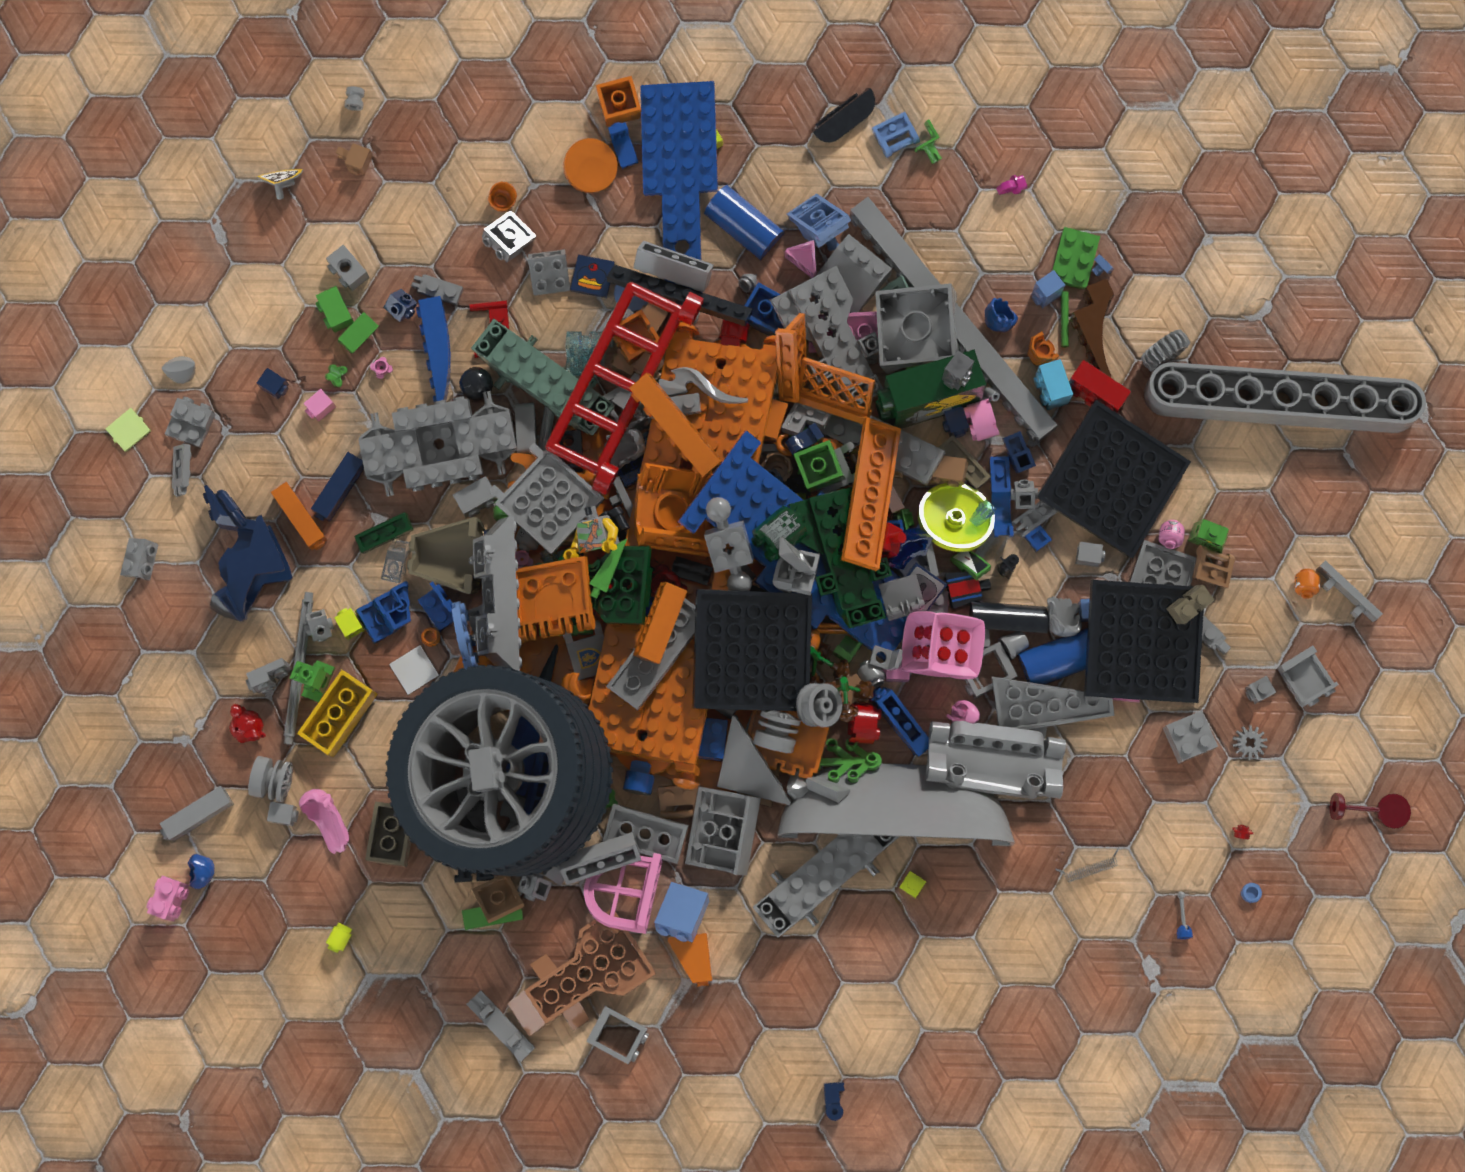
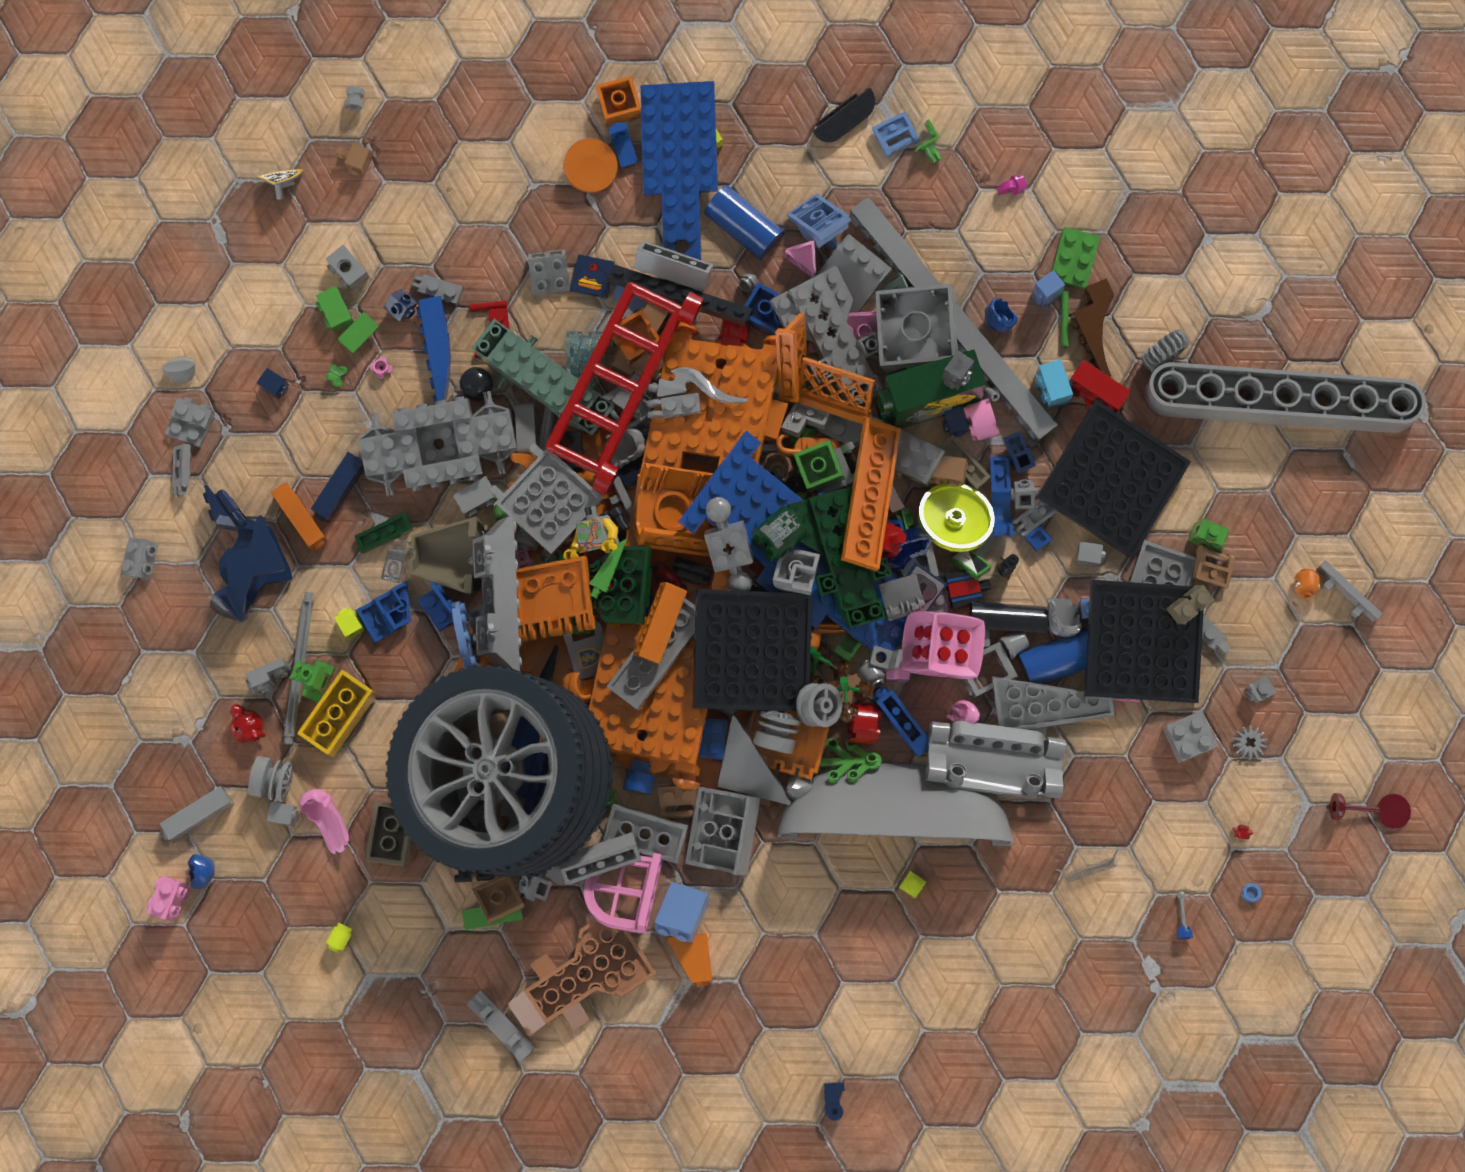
yellowish green piece [105,408,151,452] -> none
bright pink brick [304,389,336,421] -> none
light grey brick [305,609,334,642] -> none
white sticker [389,645,439,694] -> none
orange plate [421,627,440,647] -> none
light grey brick [468,747,505,792] -> none
plate [482,211,536,263] -> none
orange hair [488,181,517,212] -> none
light grey window [586,1006,649,1064] -> none
orange brick [630,373,722,477] -> none
light grey piece [753,834,899,938] -> none
light grey slope [779,537,811,572] -> none
dark blue leg [785,423,824,457] -> none
light grey slope [806,776,850,803] -> none
clear light blue cone [969,499,997,527] -> none
orange hair [1027,331,1059,366] -> none
medium blue tile [1091,254,1114,276] -> none
bright pink head [1158,520,1185,549] -> none
light grey panel [1277,646,1339,707] -> none

